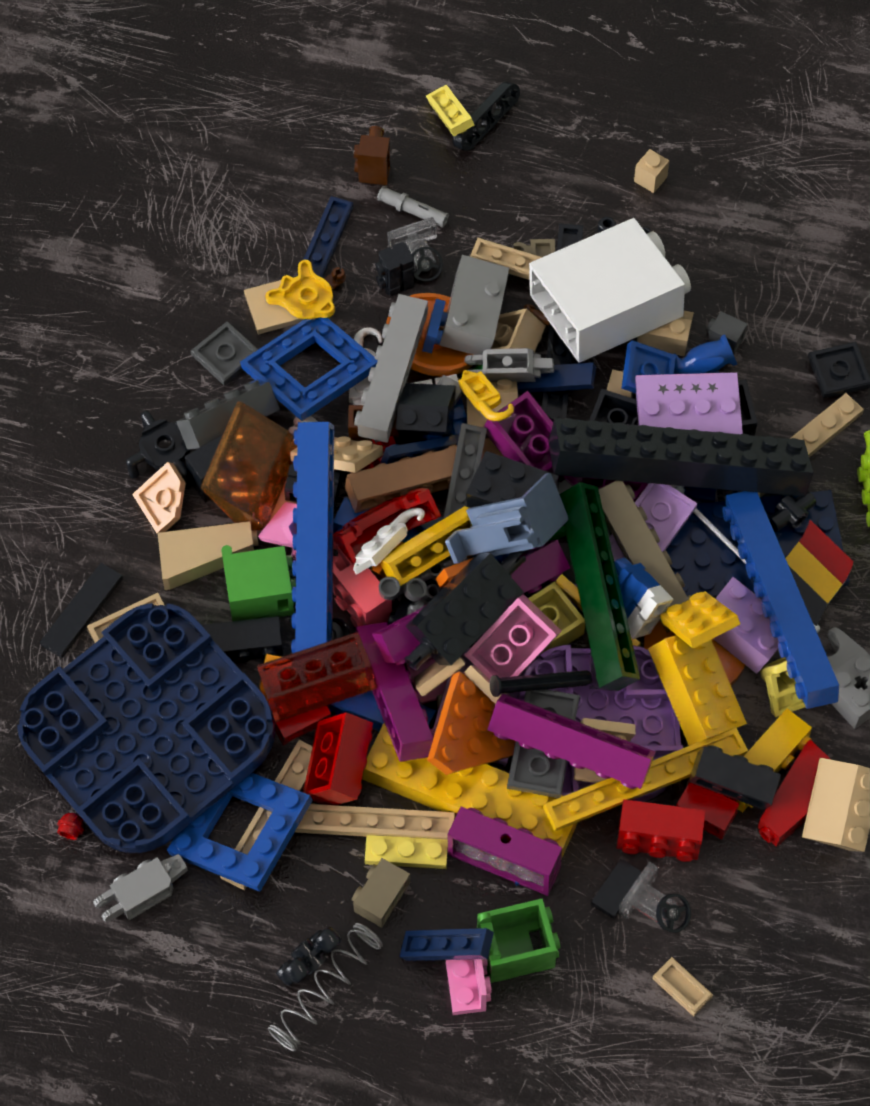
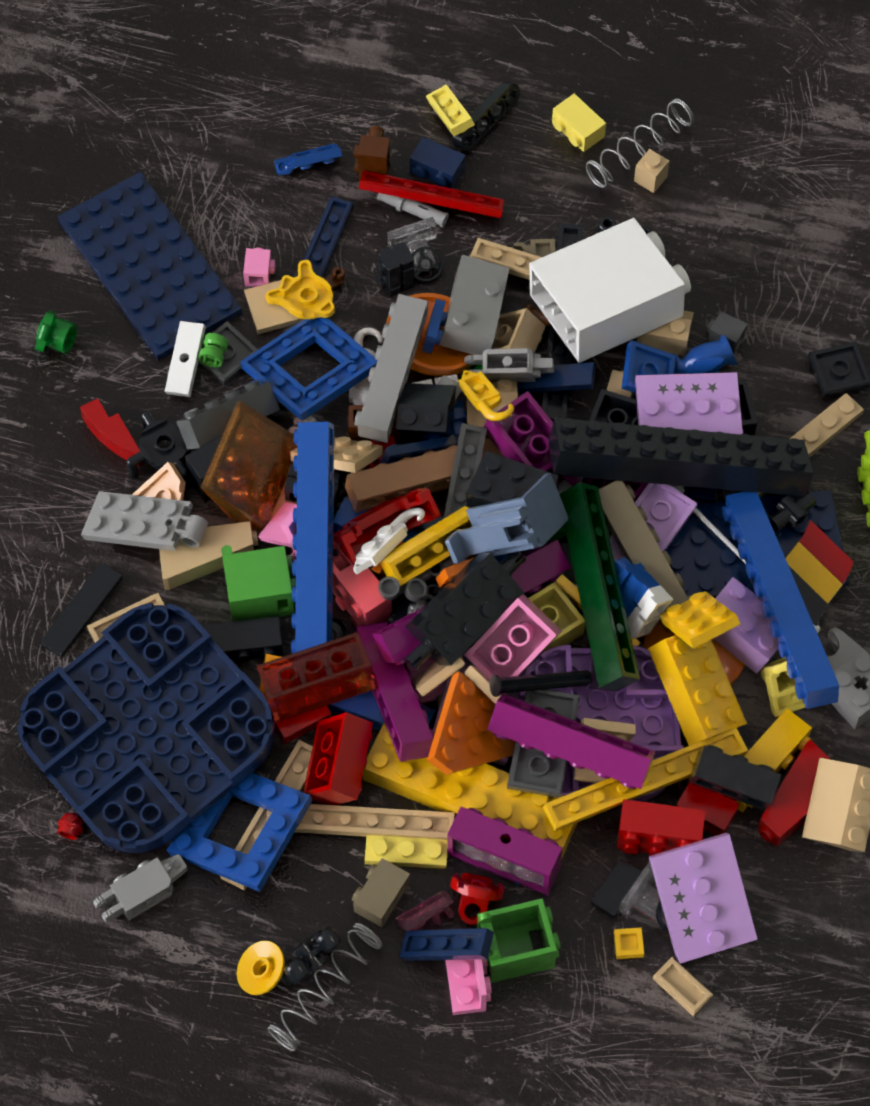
none -> green piece [35,310,78,354]
none -> dark blue plate [57,172,242,360]
none -> red slope [80,398,143,466]
none -> light grey hinge [81,491,208,551]
none -> white tile [165,321,206,397]
none -> bright green wheel [198,333,229,368]
none -> yellow dish [237,941,285,995]
none -> bright pink brick [243,248,276,287]
none -> blue hinge [274,143,342,175]
none -> red tile [358,170,505,218]
none -> clear pink plate [395,891,454,931]
none -> dark blue brick [410,137,466,189]
none -> red tile [450,873,505,925]
none -> light yellow brick [552,93,606,152]
none -> light grey piece [586,99,694,188]
none -> yellow plate [613,927,644,959]
none -> lavender plate [649,833,757,964]

